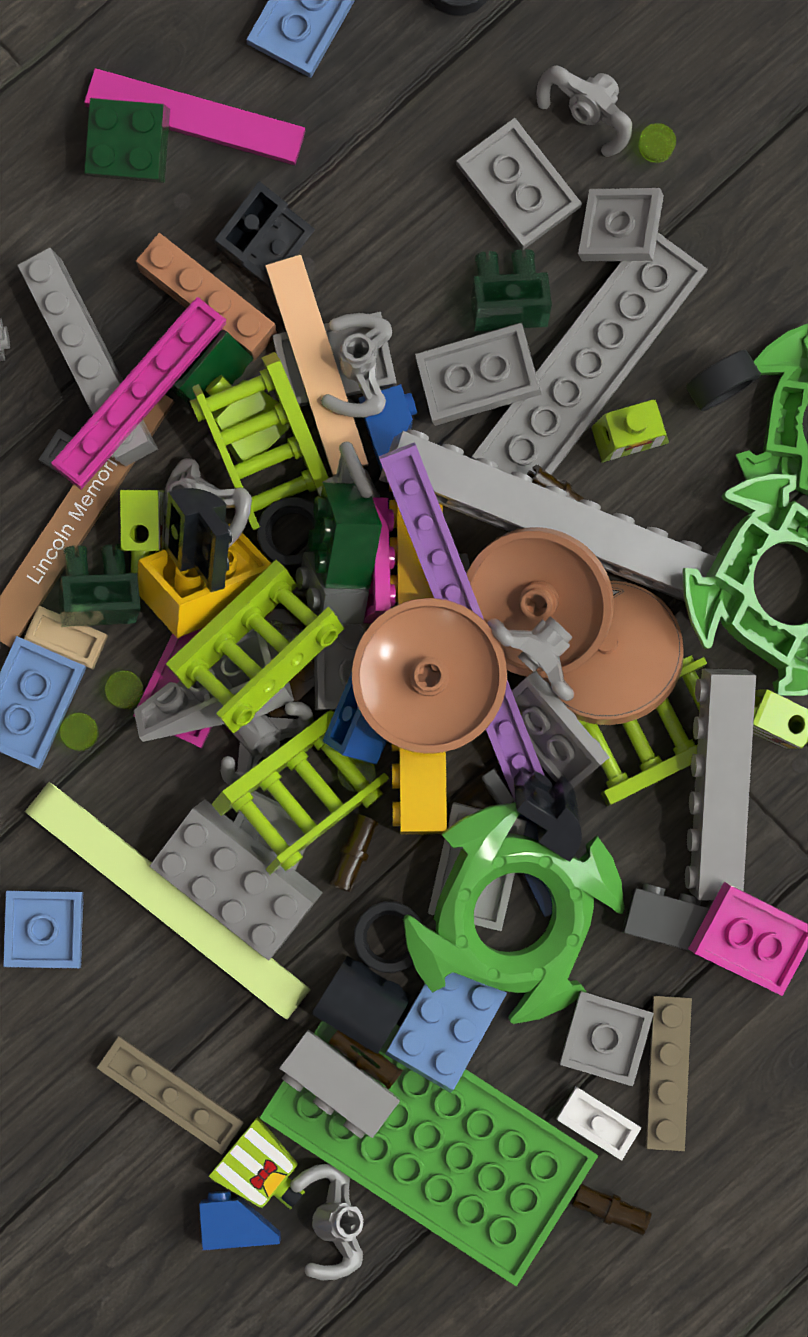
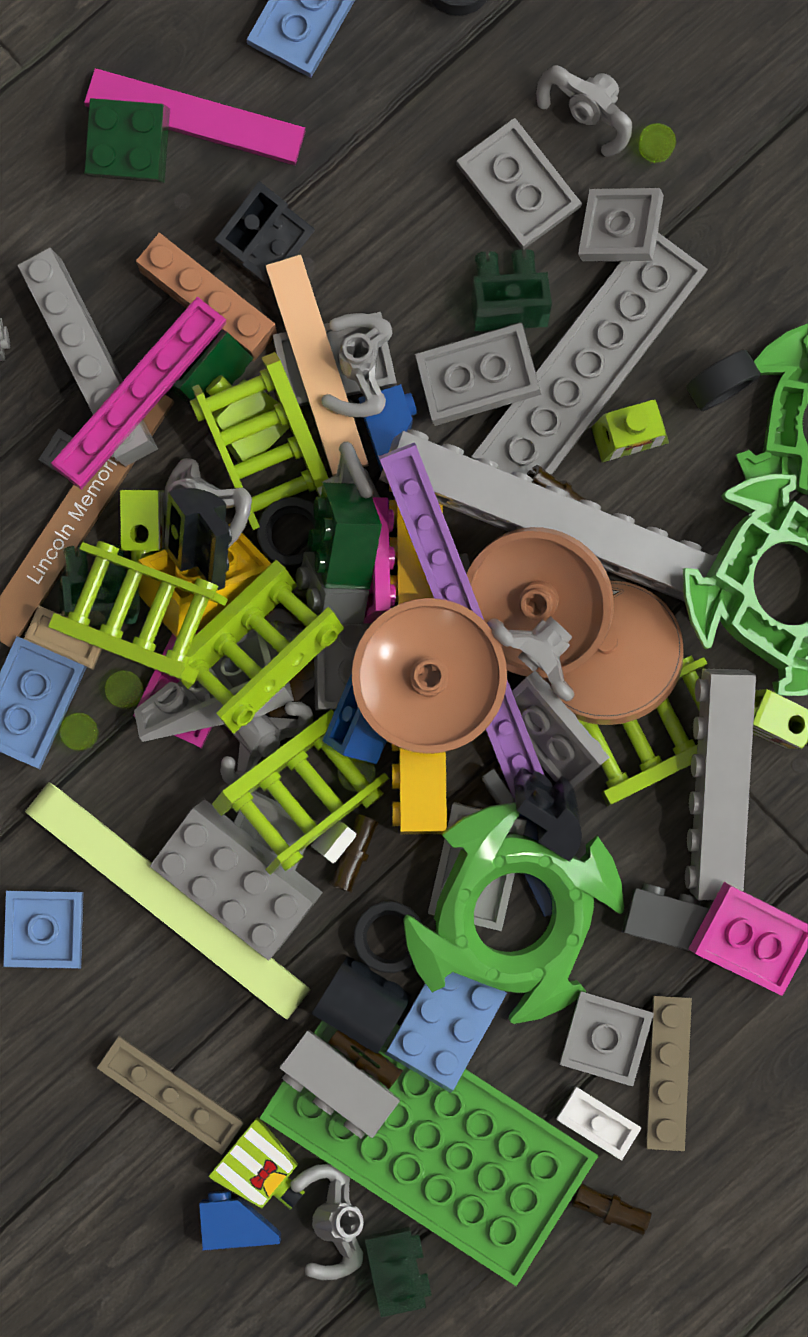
none -> lime fence [48,541,228,685]
none -> tile [311,821,356,863]
none -> clear green brick [365,1226,432,1317]

